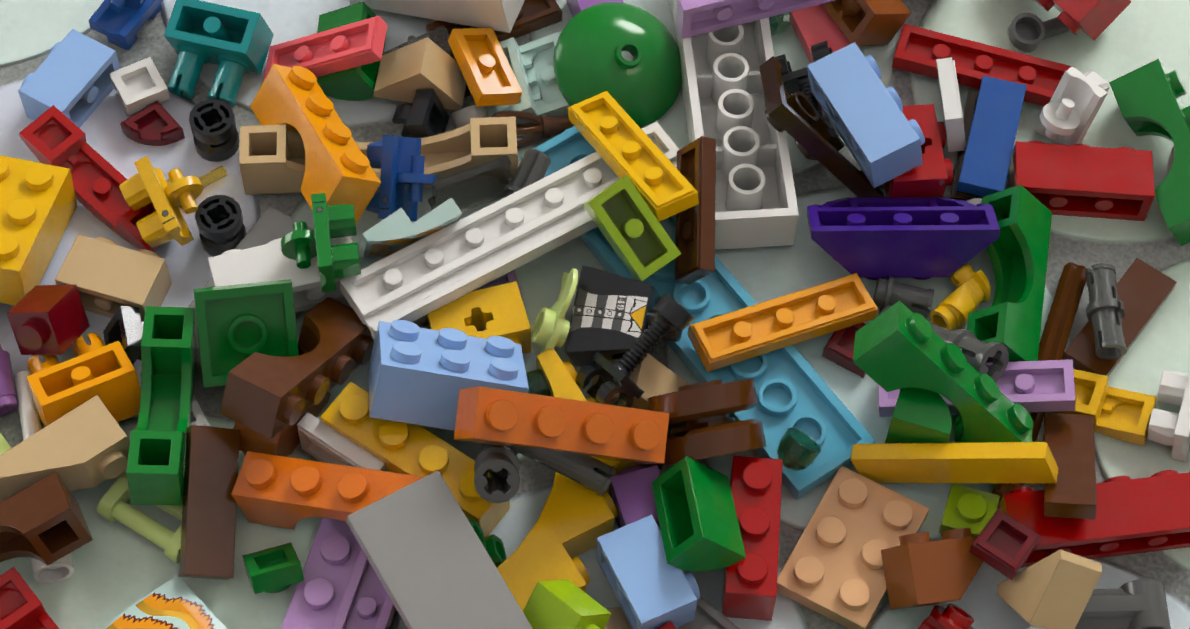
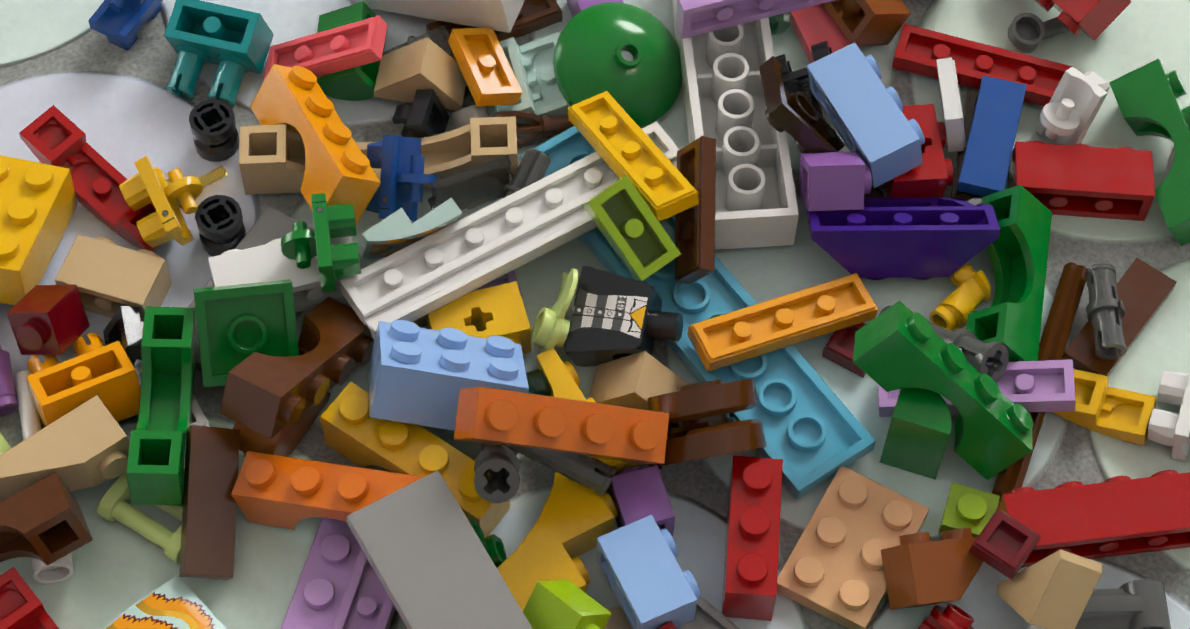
light blue brick [18,29,121,128] -> none
white plate [109,57,170,116] -> none
dark red tile [120,101,185,146] -> none
green plate [242,542,304,594] -> none
white tile [297,412,386,471] -> none
black bar [576,293,694,408] -> none
green brick [651,456,746,572] -> none
clear green hinge [777,428,821,471] -> none
yellow tile [850,442,1058,483] -> none
dark grey pin [873,276,934,319] -> none
reddish brown tile [1043,413,1097,519] -> none
none -> medium lavender brick [799,151,872,211]

